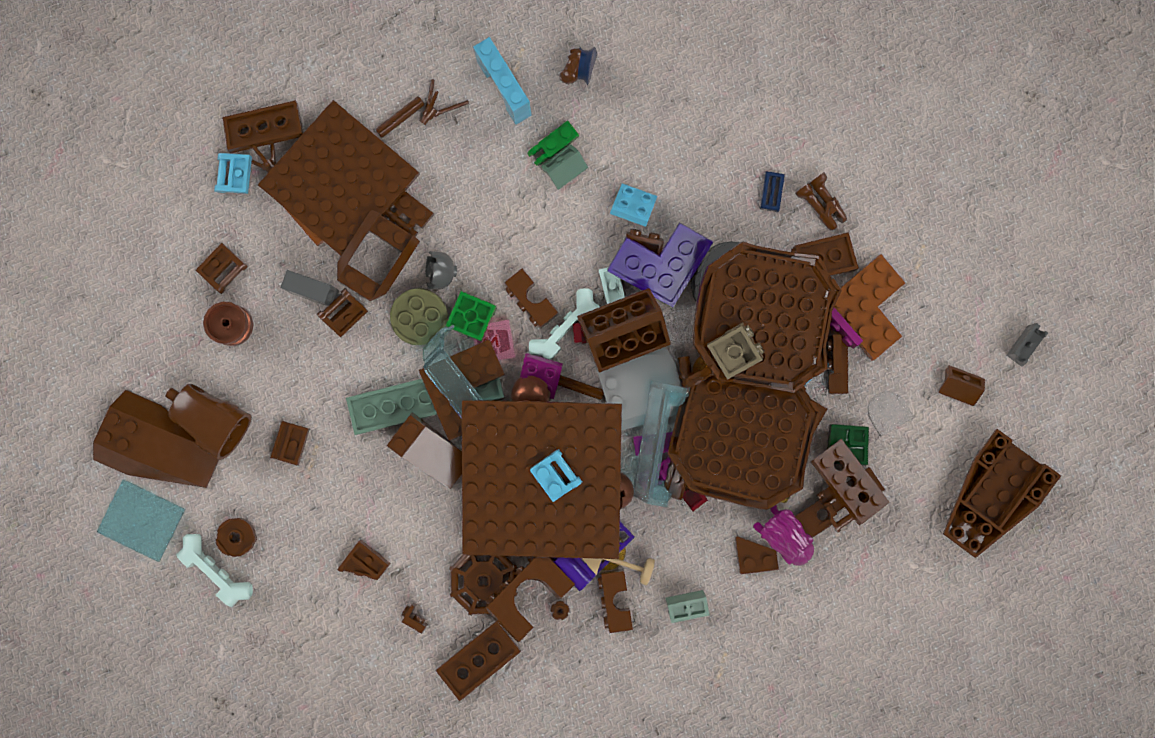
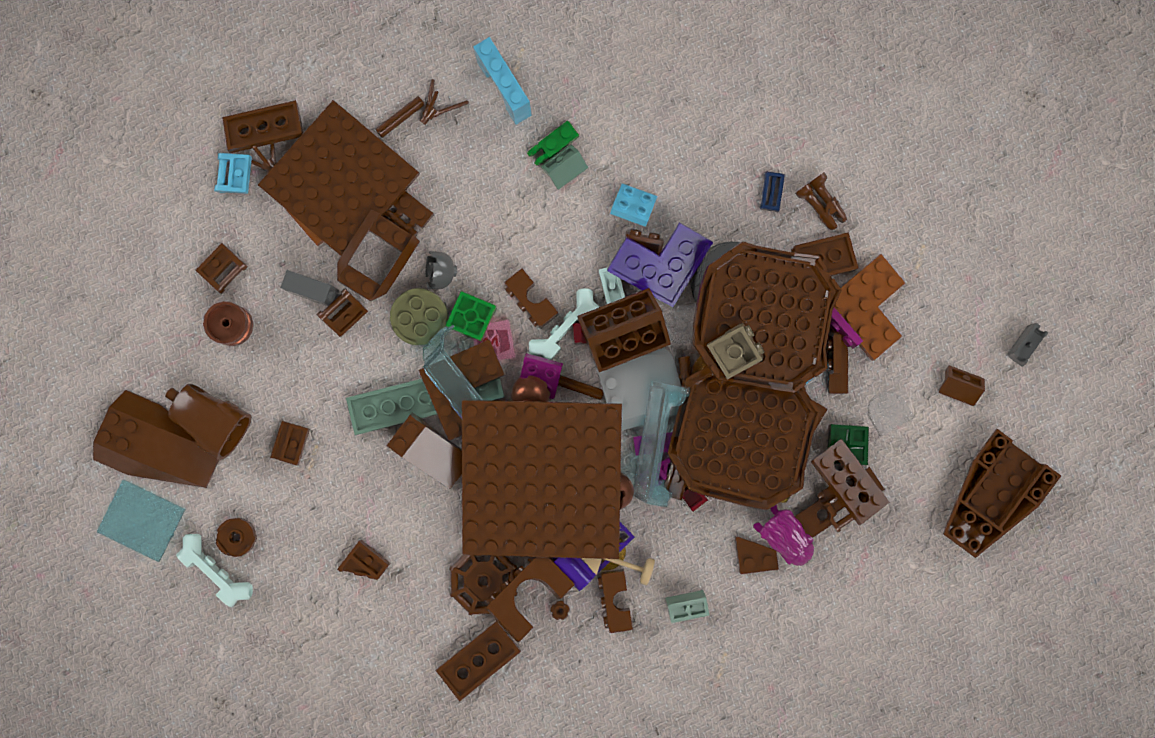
reddish brown bracket [402,603,428,634] -> none
medium azure plate [530,449,582,502] -> none
piece [559,46,598,85] -> none

